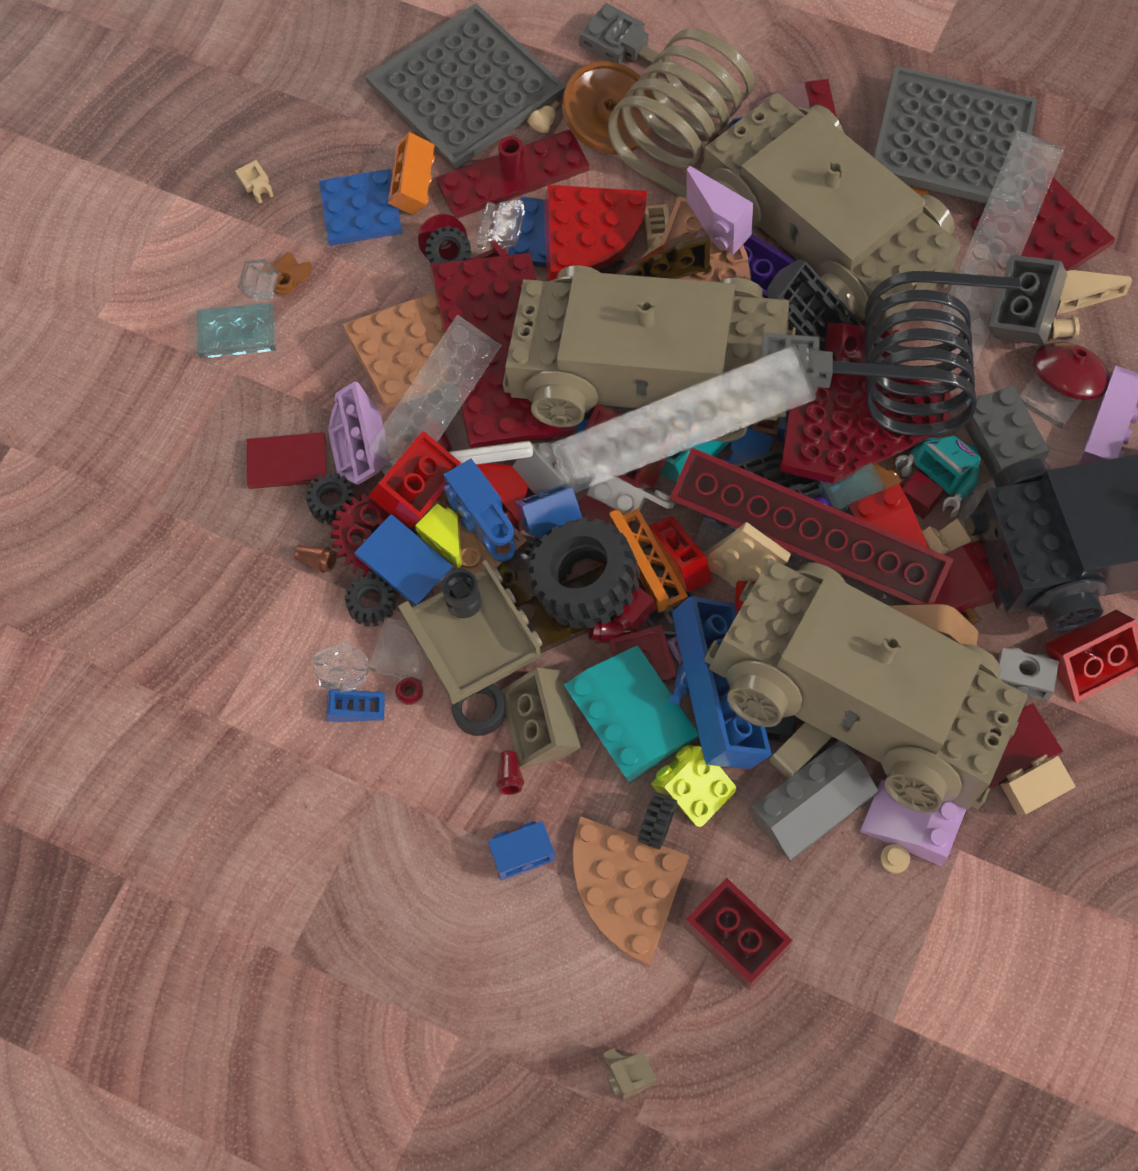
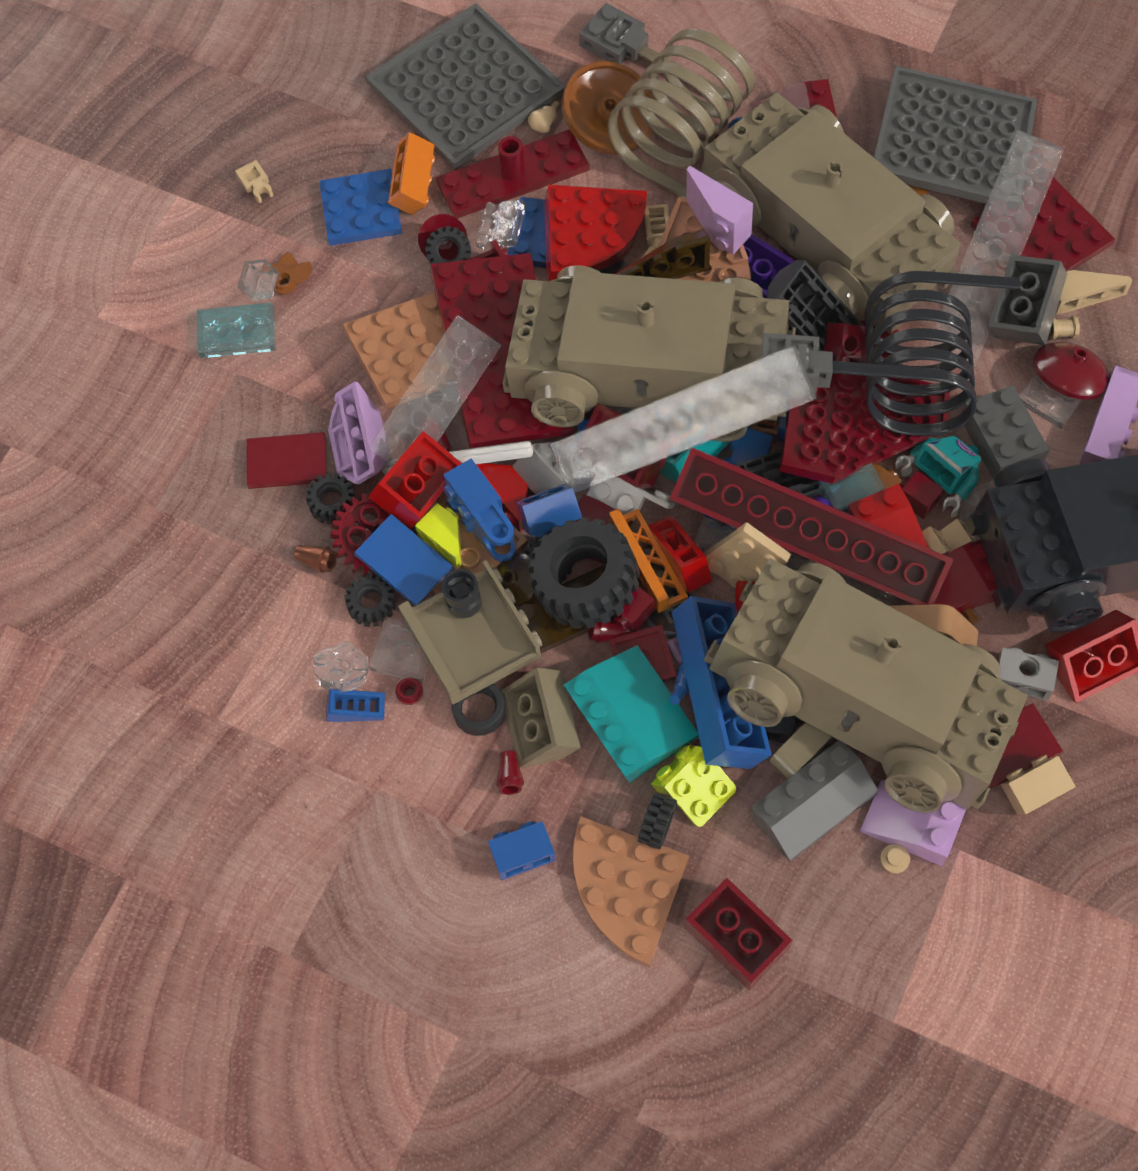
dark tan brick [603,1048,657,1100] -> none

